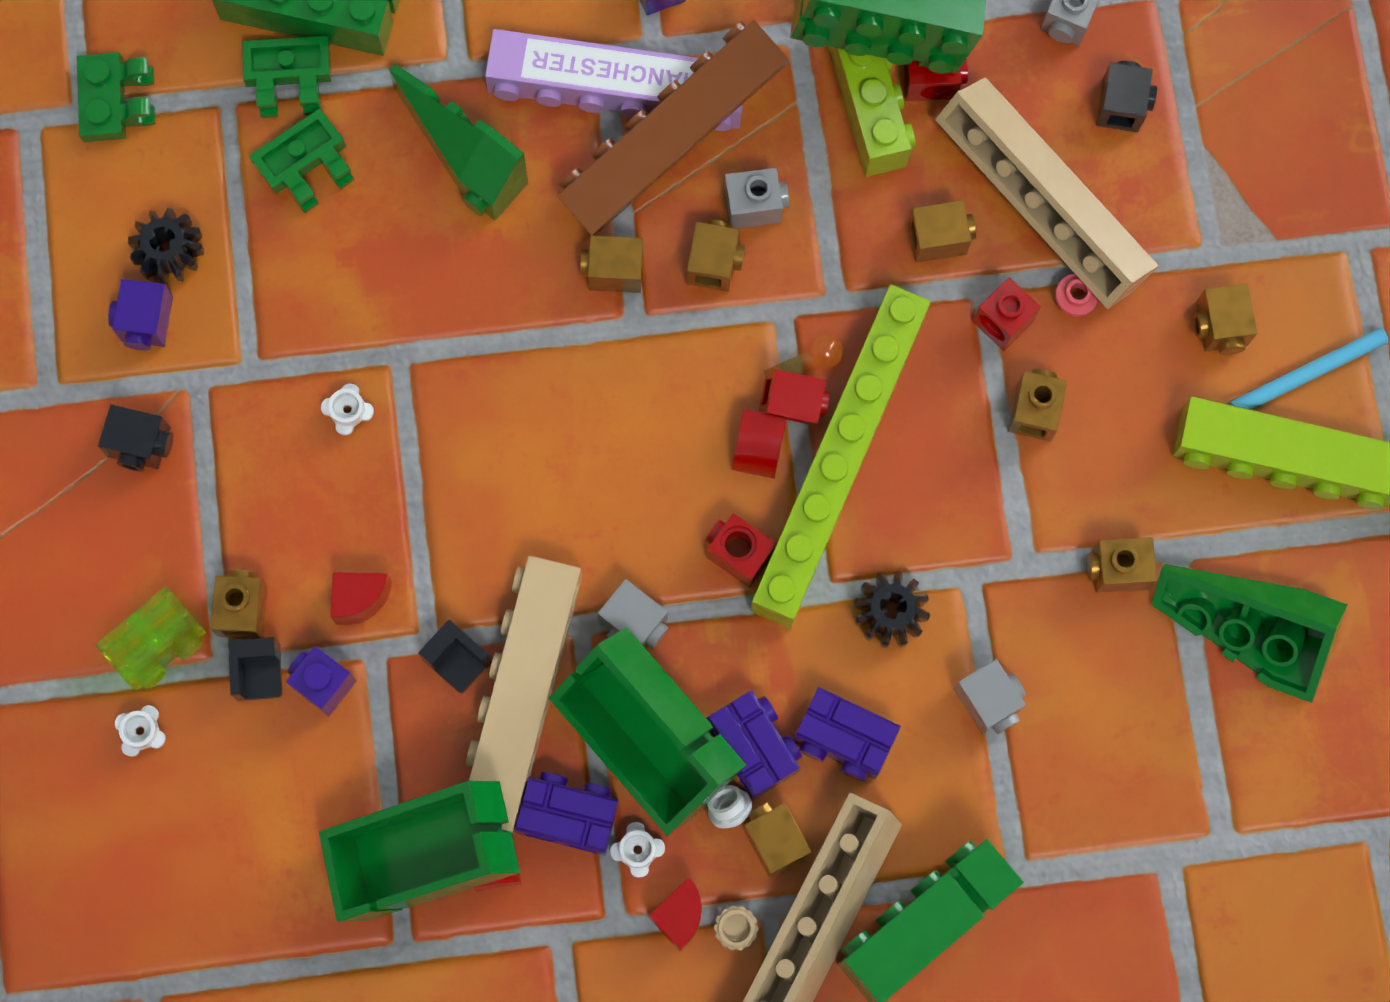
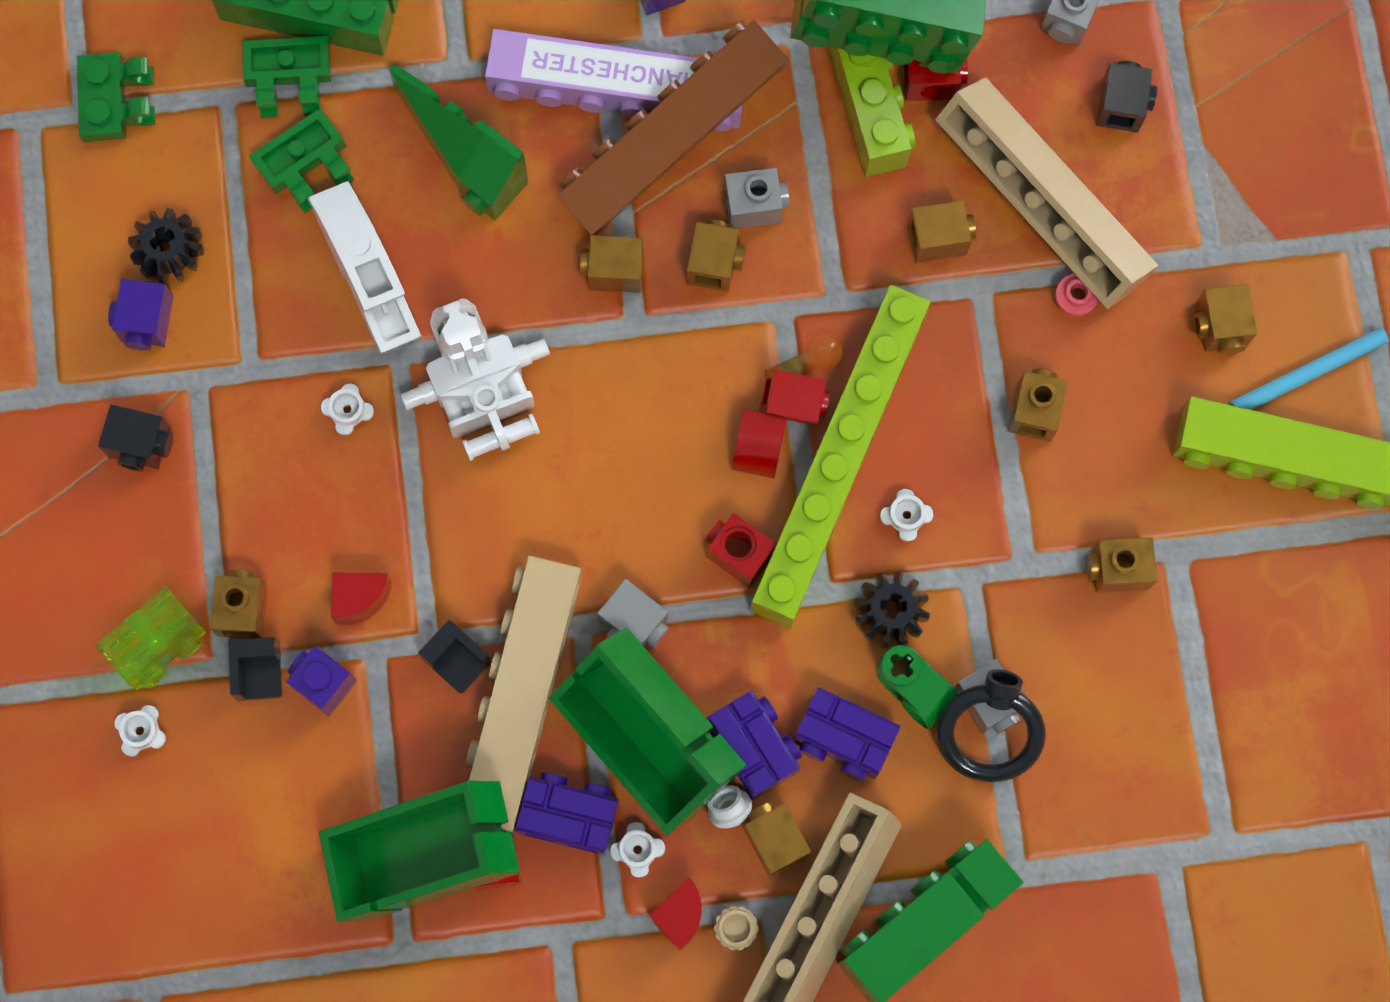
red brick [973,277,1041,351] -> none
green wedge [1151,564,1348,703] -> none
none -> white slope [308,181,421,355]
none -> white piece [400,298,550,461]
none -> green piece [876,645,958,731]
none -> white plate [880,489,933,542]
none -> black piece [936,669,1046,782]

